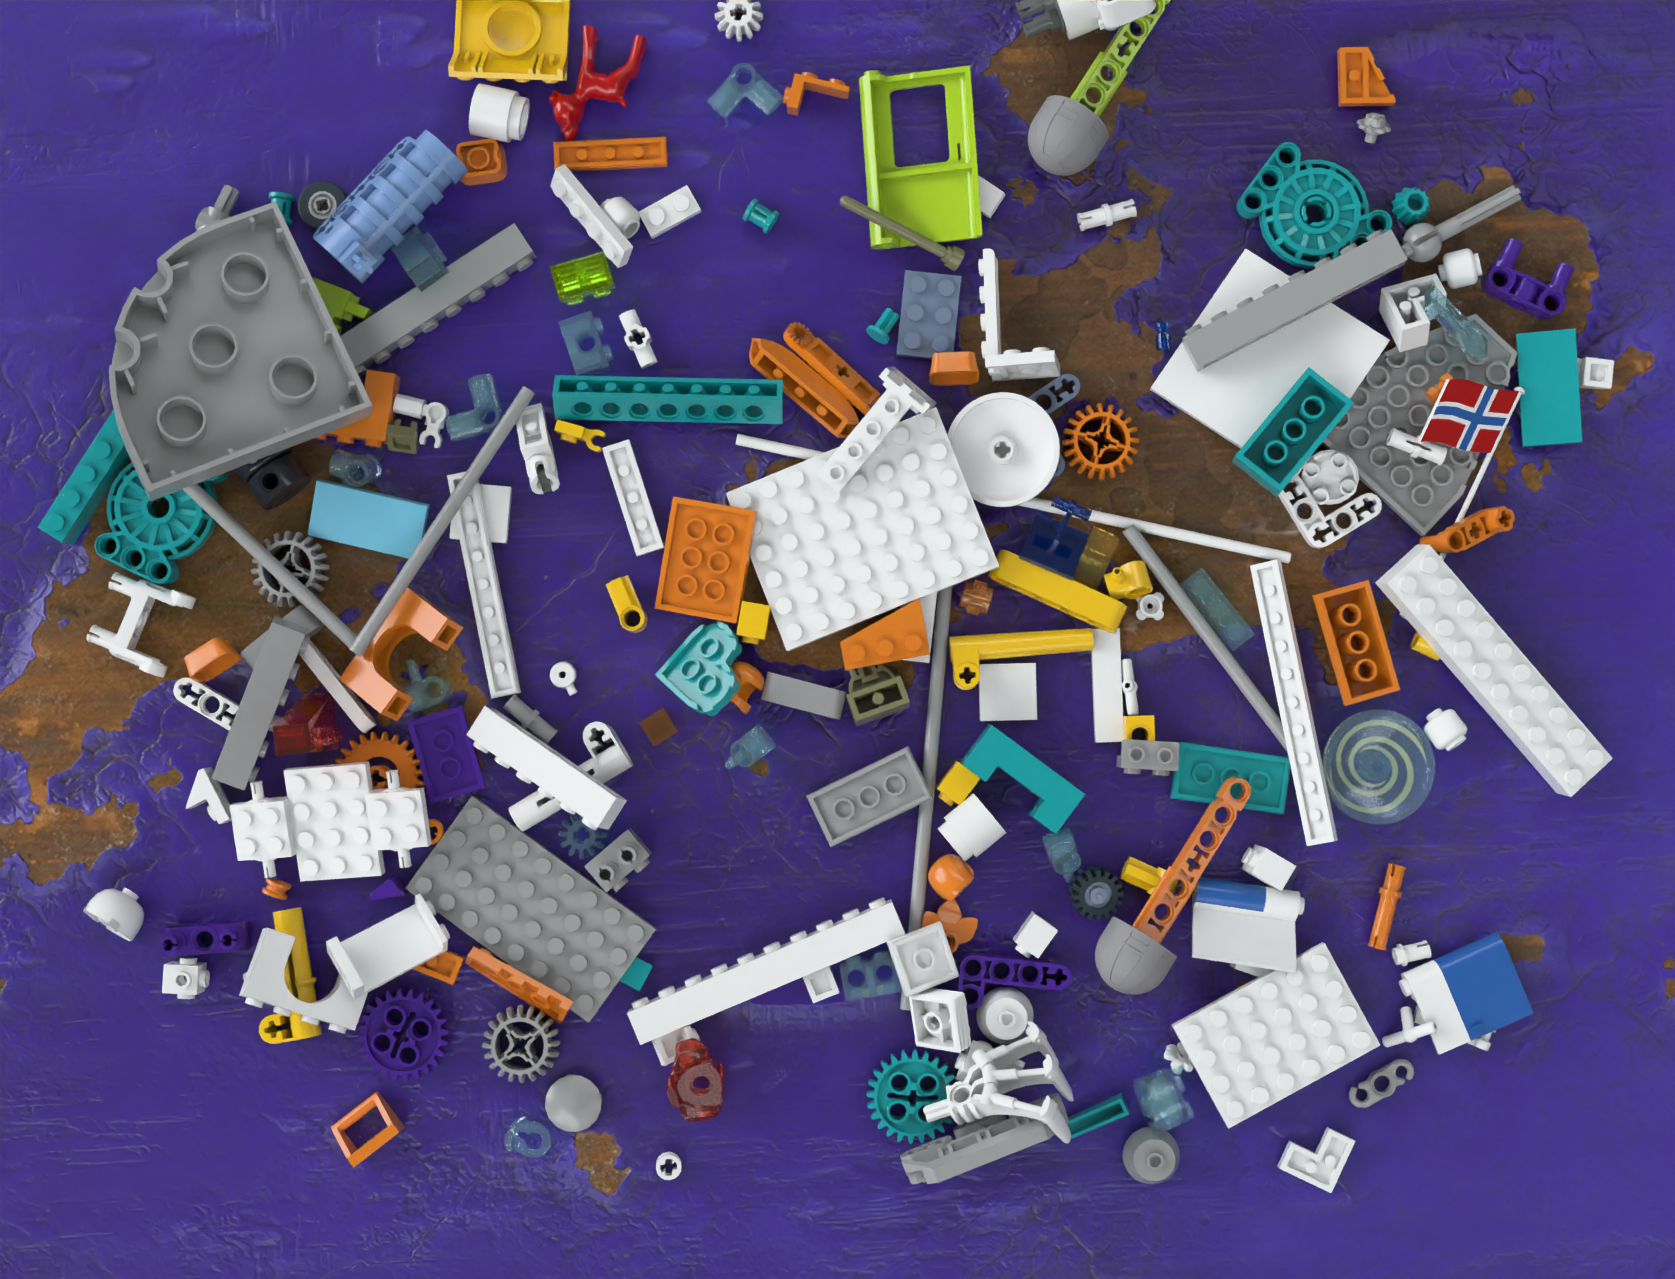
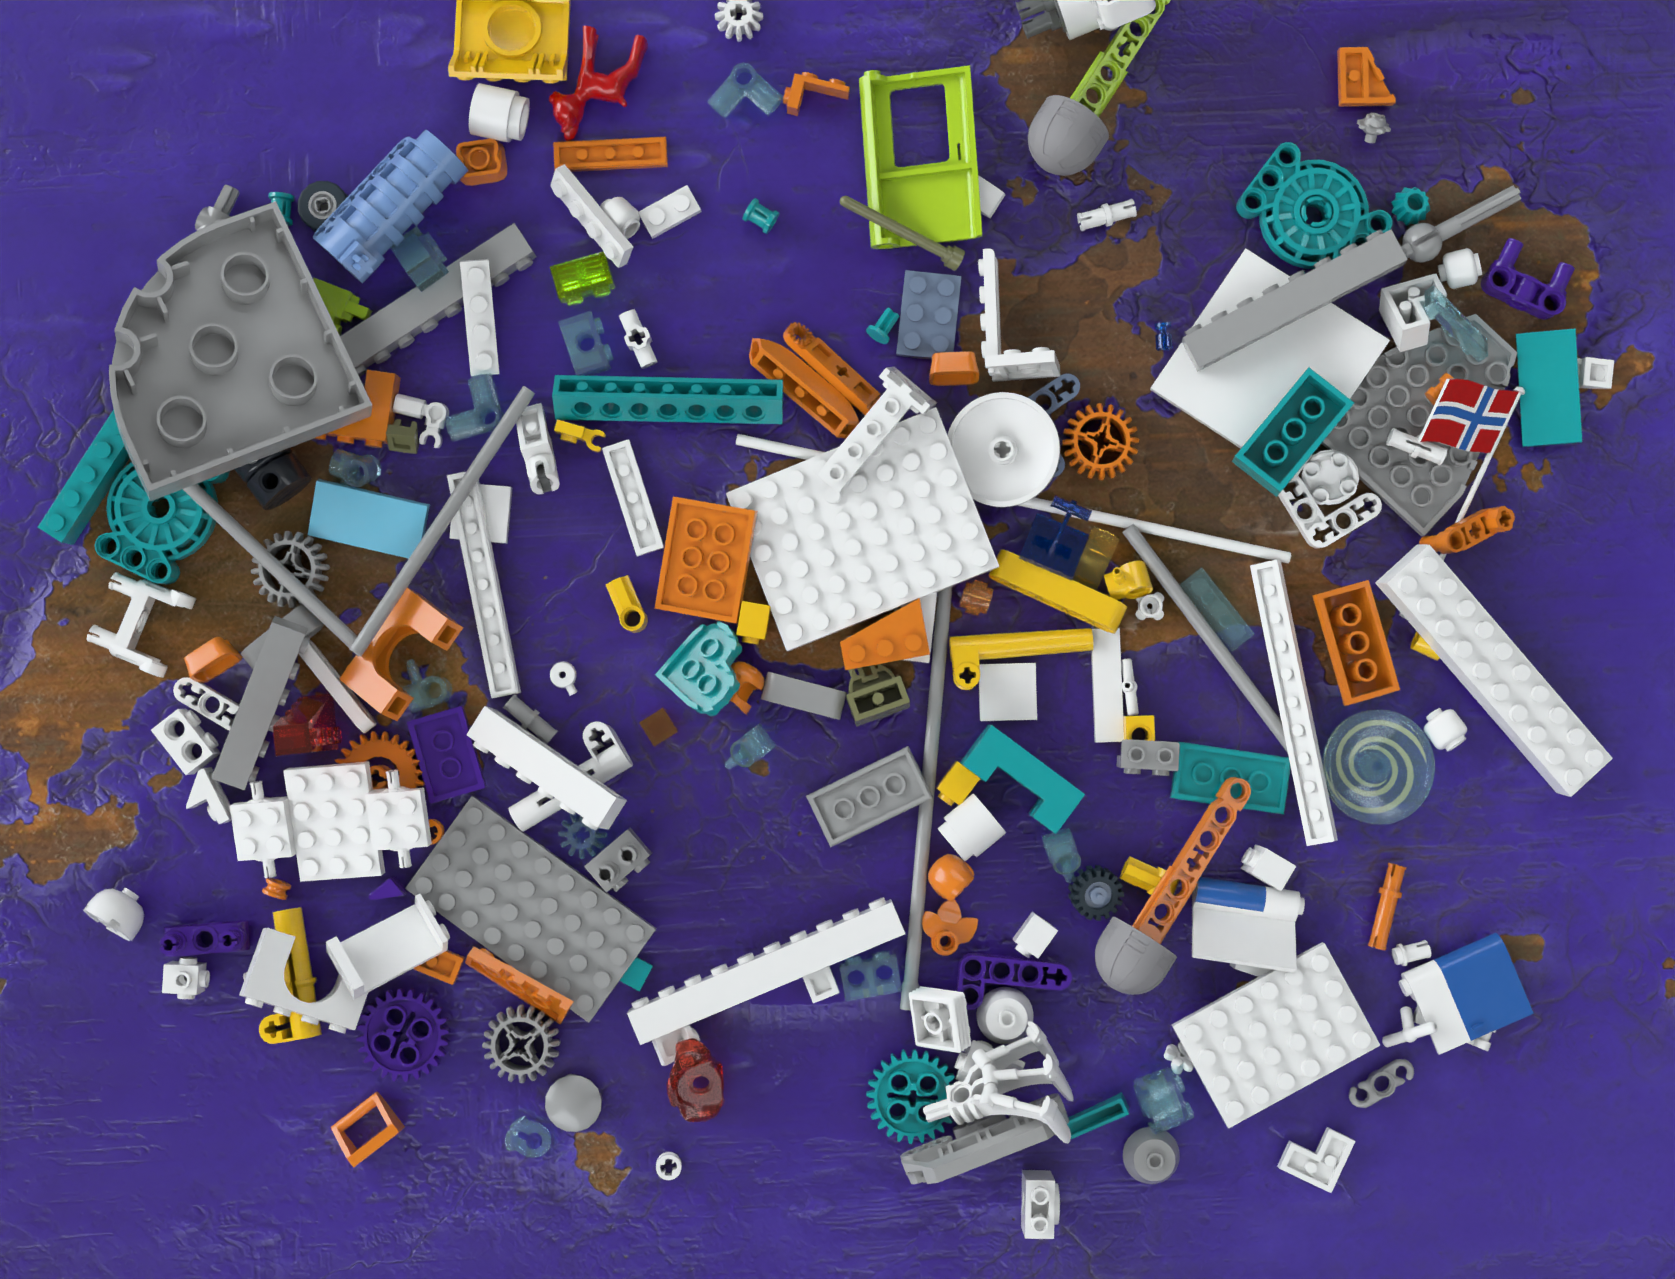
white tile [887,922,959,997] -> none
none -> white brick [151,709,221,775]
none -> white plate [460,259,499,376]
none -> white brick [1021,1170,1060,1239]

